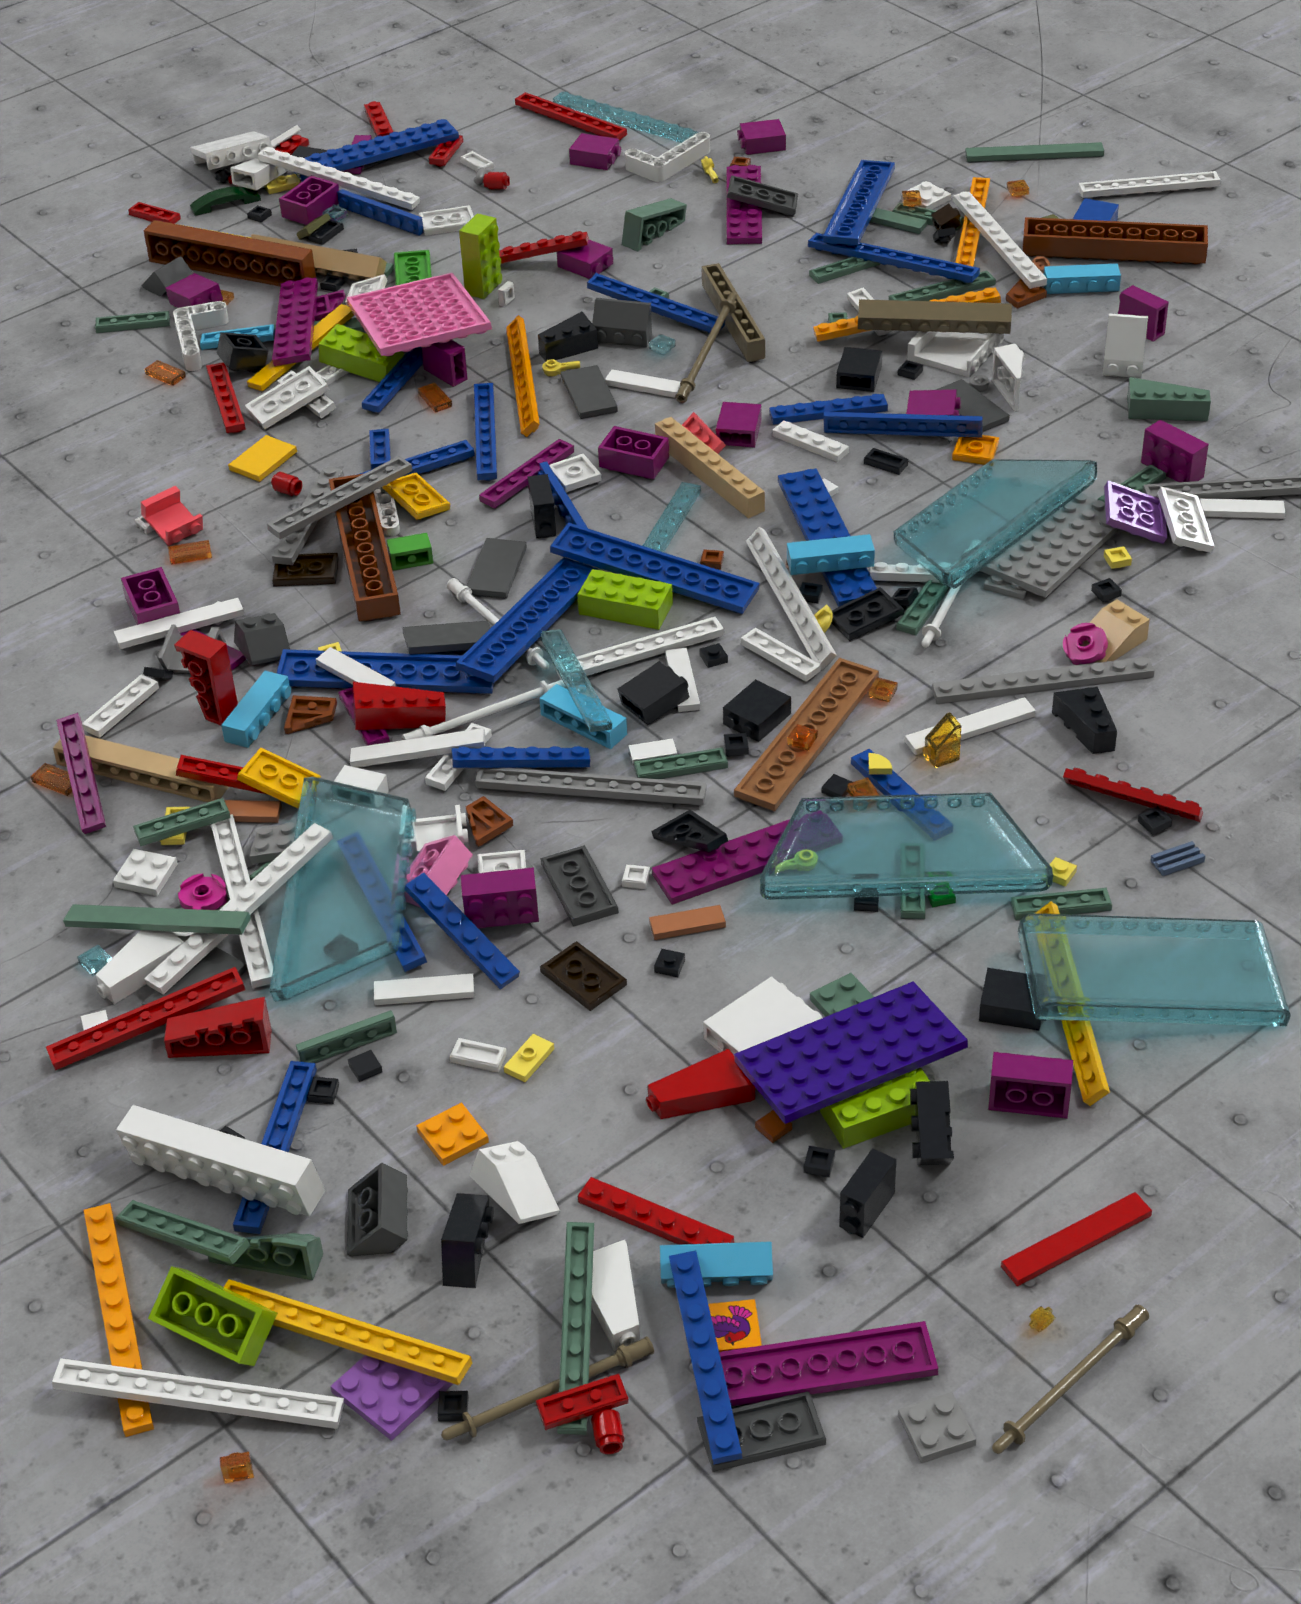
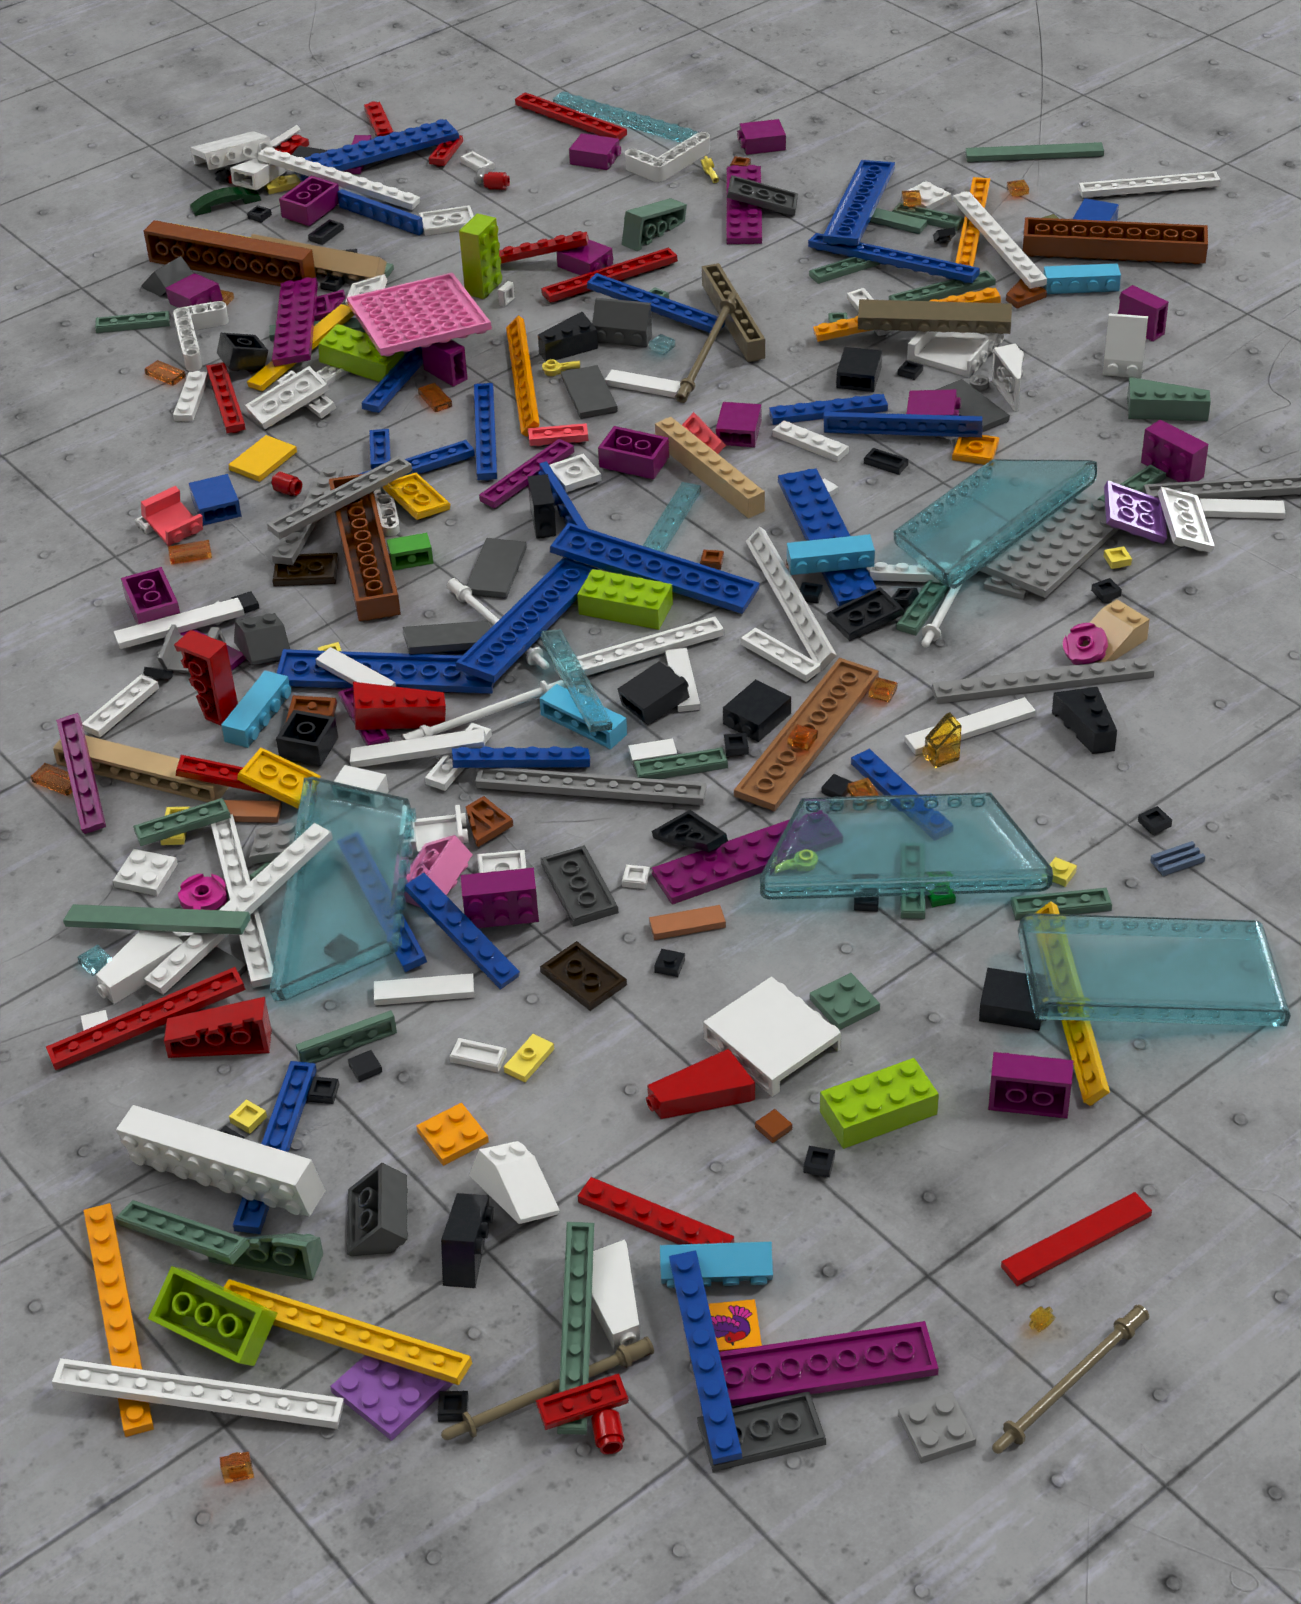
red tile [128,202,181,224] -> none
medium azure tile [200,324,275,350] -> none
olive tile [296,213,331,239] -> none
clear light blue plate [323,205,348,222] -> none
bright green tile [394,250,432,286] -> none
black plate [699,643,728,668] -> none
dark purple plate [734,981,968,1124] -> none
light yellow tile [814,604,833,633] -> none
black brick [839,1148,897,1238] -> none
light yellow tile [868,753,892,775] -> none
black wedge [910,1081,954,1165] -> none
dark brown brick [931,203,961,230] -> none
nougat tile [1032,256,1050,274] -> none
red plate [1063,768,1203,822] -> none
none -> white plate [173,371,209,422]
none -> blue brick [189,474,242,526]
none -> light yellow plate [229,1099,267,1134]
none -> black tile [231,591,259,613]
none -> black brick [276,710,338,766]
none -> coral plate [528,423,588,446]
none -> red plate [541,247,678,303]

